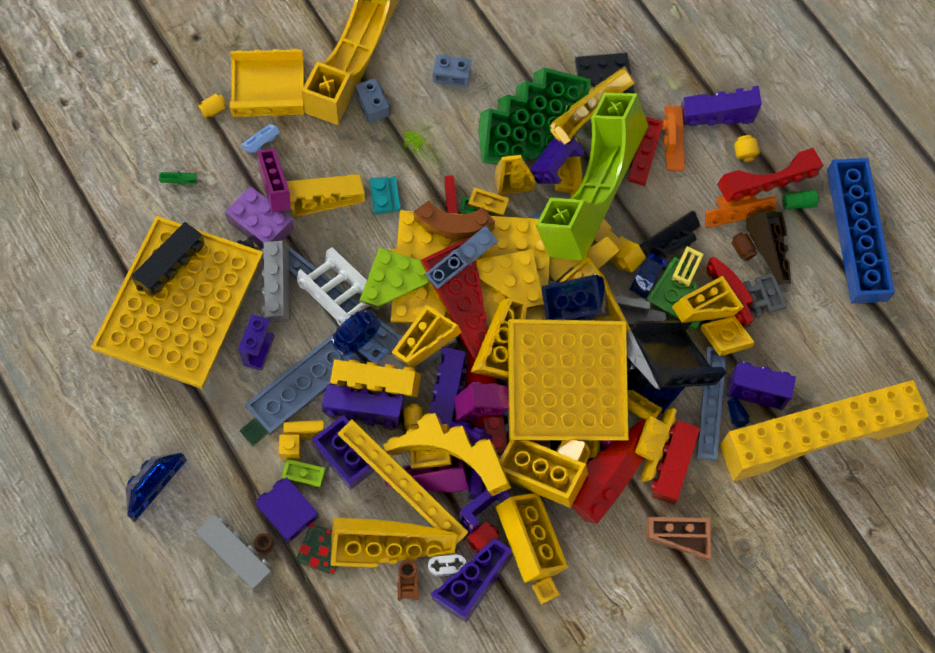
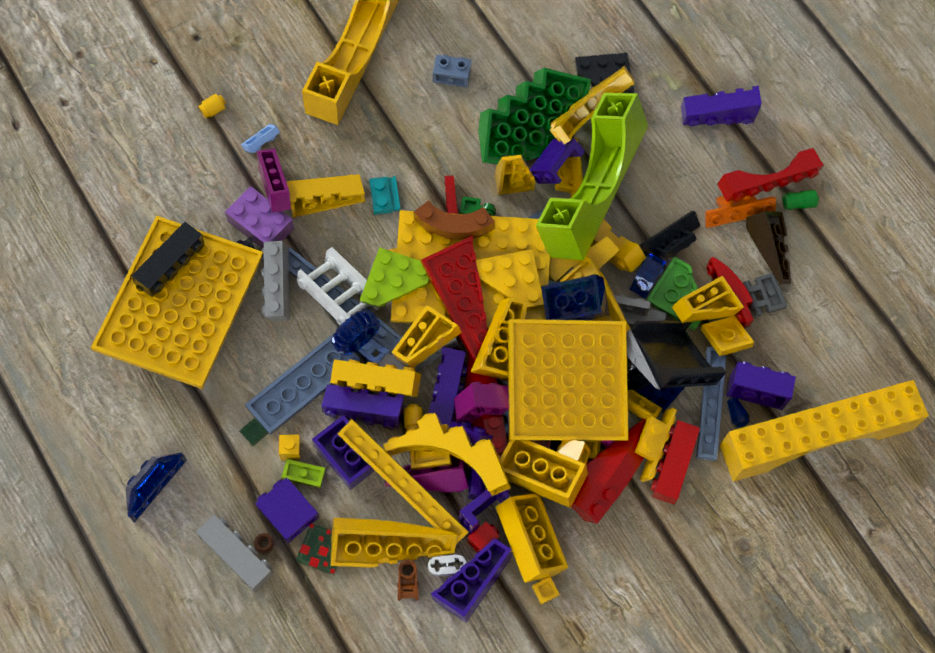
green axle [159,171,197,185] -> none
yellow panel [230,49,304,117] -> none
dark purple panel [238,314,275,371] -> none
yellow brick [283,420,324,440] -> none
sand blue brick [355,78,391,123] -> none
clear neon green tile [403,130,426,152] -> none
sand blue slope [425,226,498,290] -> none
yellow panel [468,187,509,217] -> none
red plate [628,117,663,186] -> none
nougat wedge [646,517,711,560] -> none
orange bracket [662,106,685,171] -> none
light yellow tile [671,246,704,287] -> none
reddish brown brick [731,232,757,261] -> none
yellow head [734,135,760,163] -> none
blue brick [827,158,895,304] -> none

